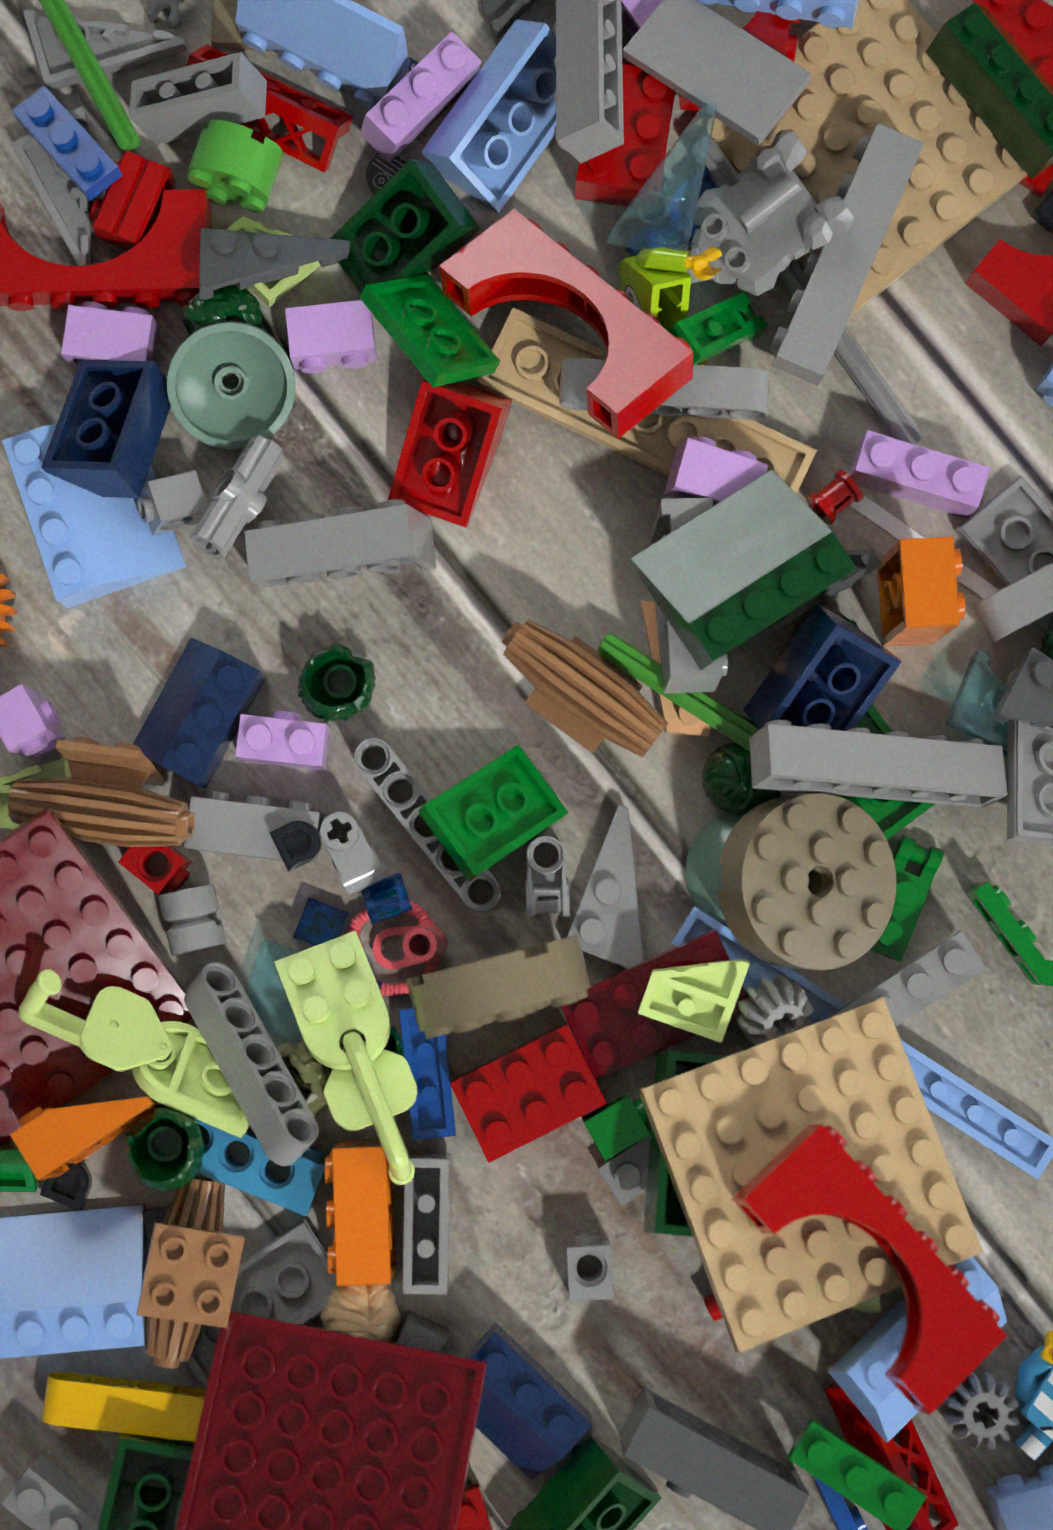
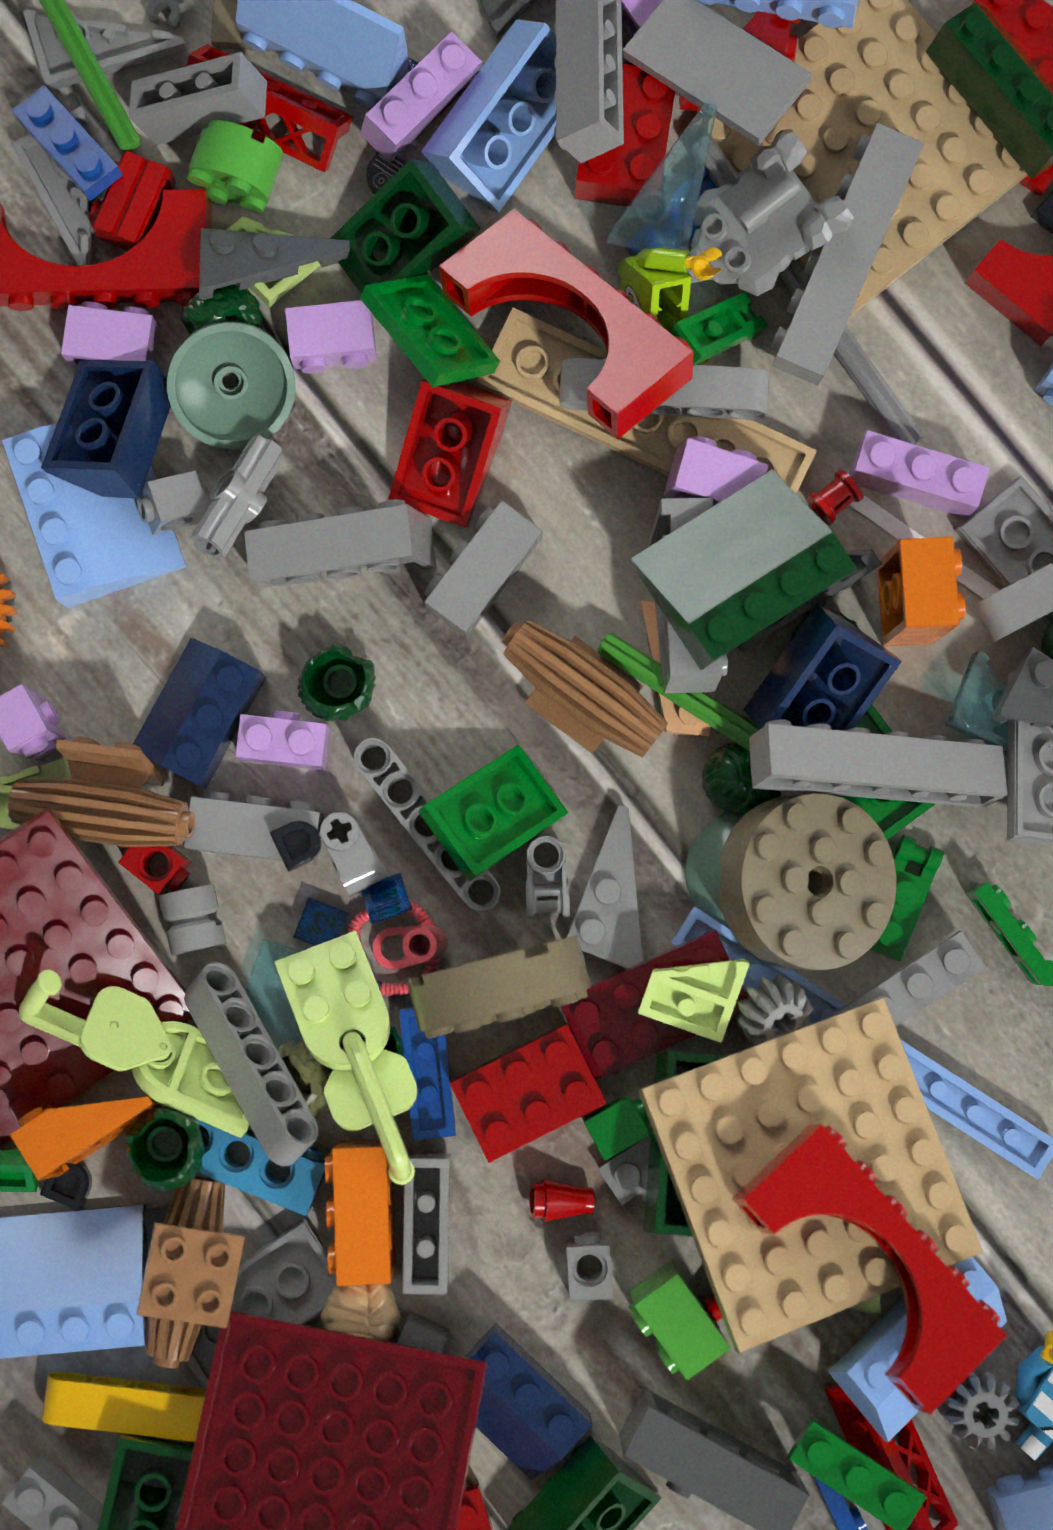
none -> light grey brick [424,501,543,639]
none -> red cone [529,1178,595,1223]
none -> bright green brick [628,1260,731,1381]

